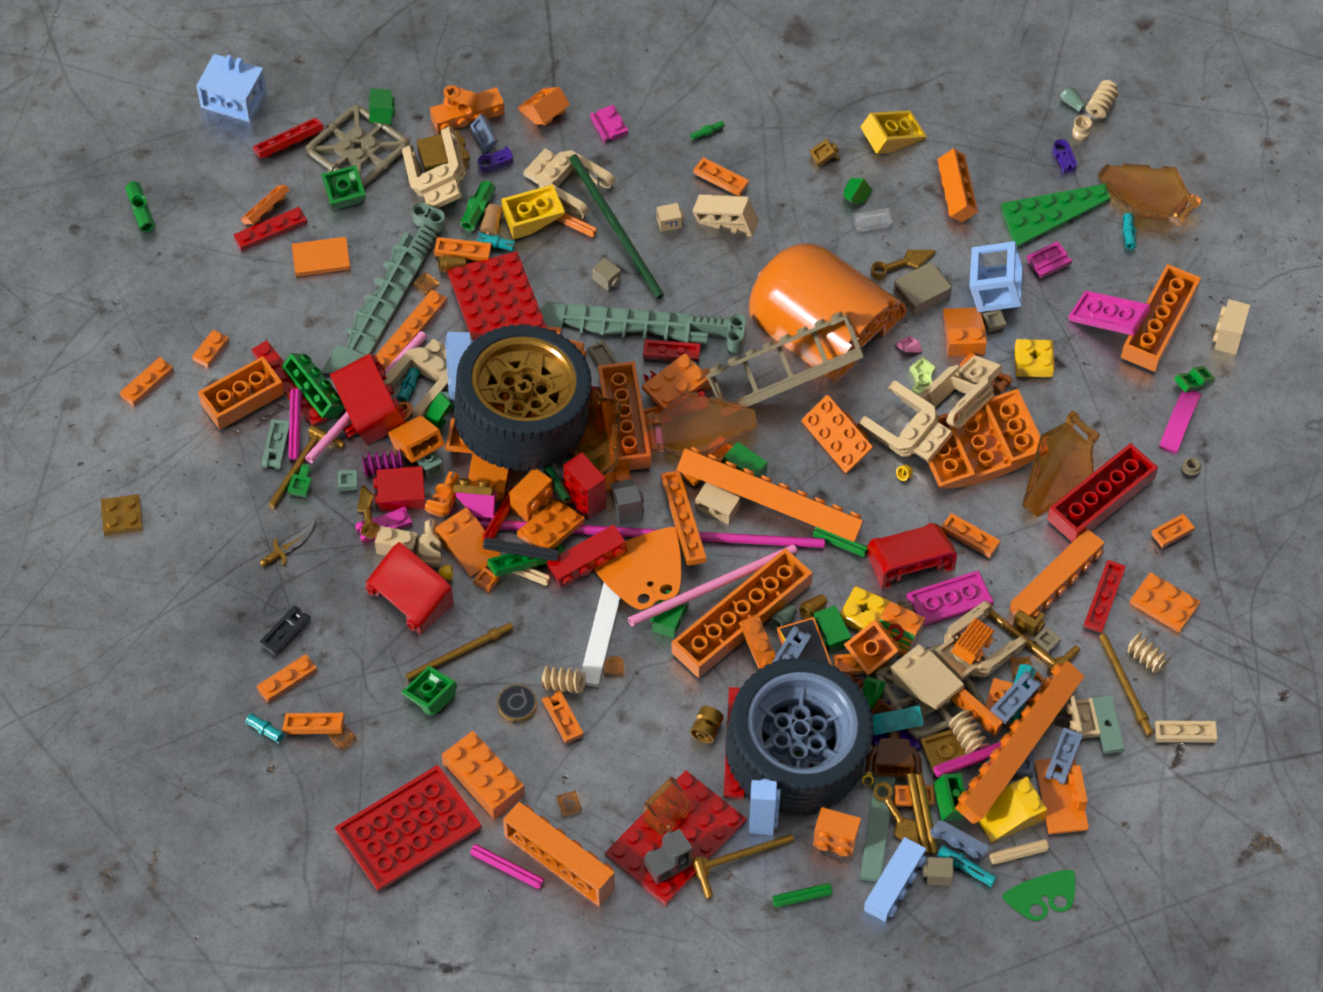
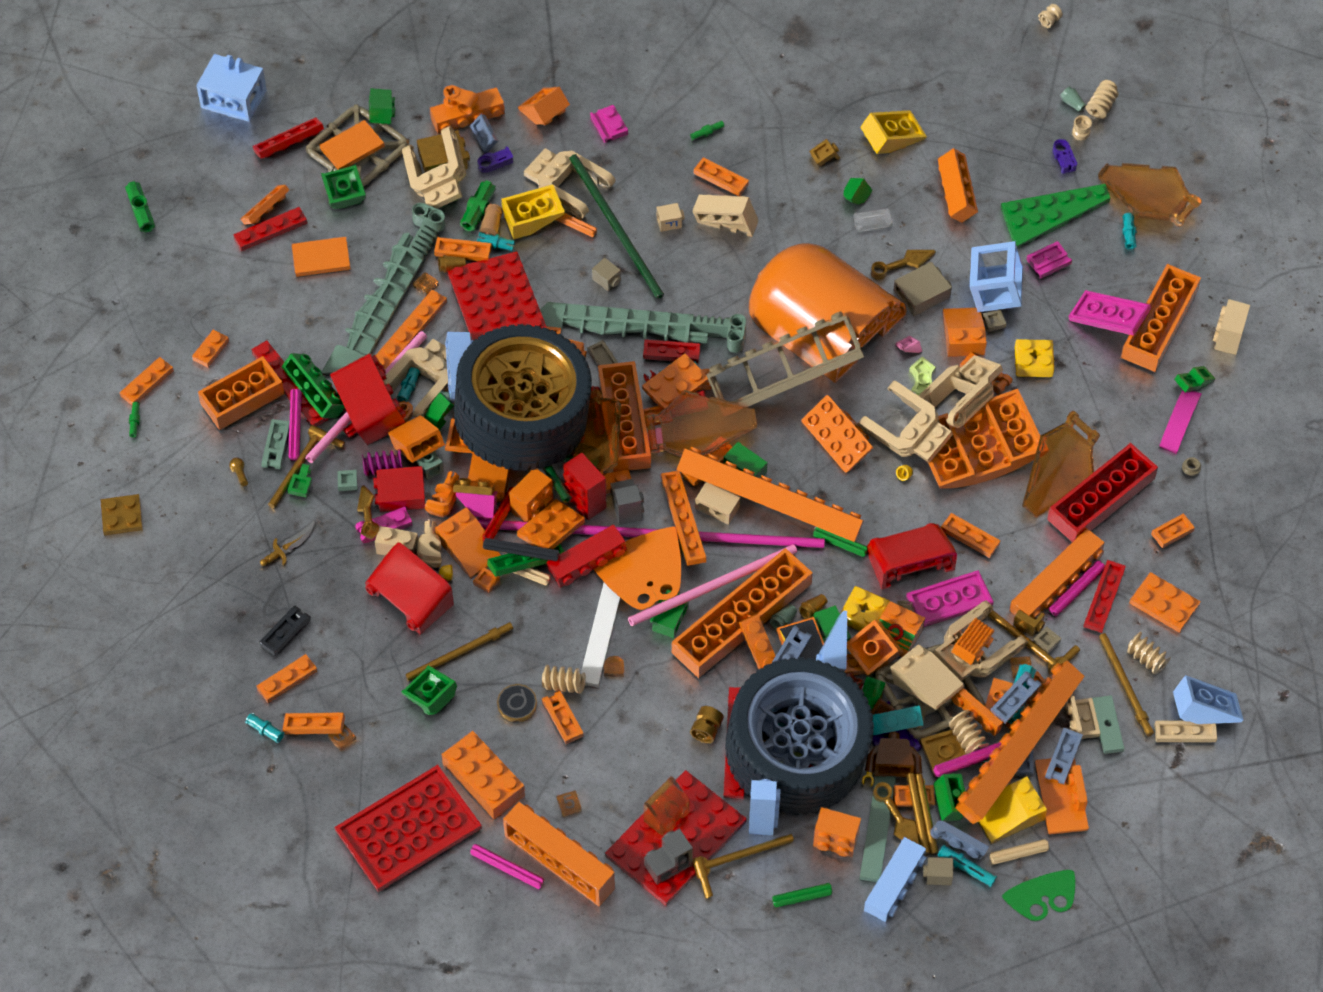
none -> green bar [128,402,140,438]
none -> pearl gold bar [229,458,248,487]
none -> orange tile [320,120,385,170]
none -> light blue slope [816,611,847,671]
none -> tan wheel [1038,4,1063,28]
none -> dark pink axle [1049,561,1105,616]
none -> light blue slope [1173,675,1244,724]

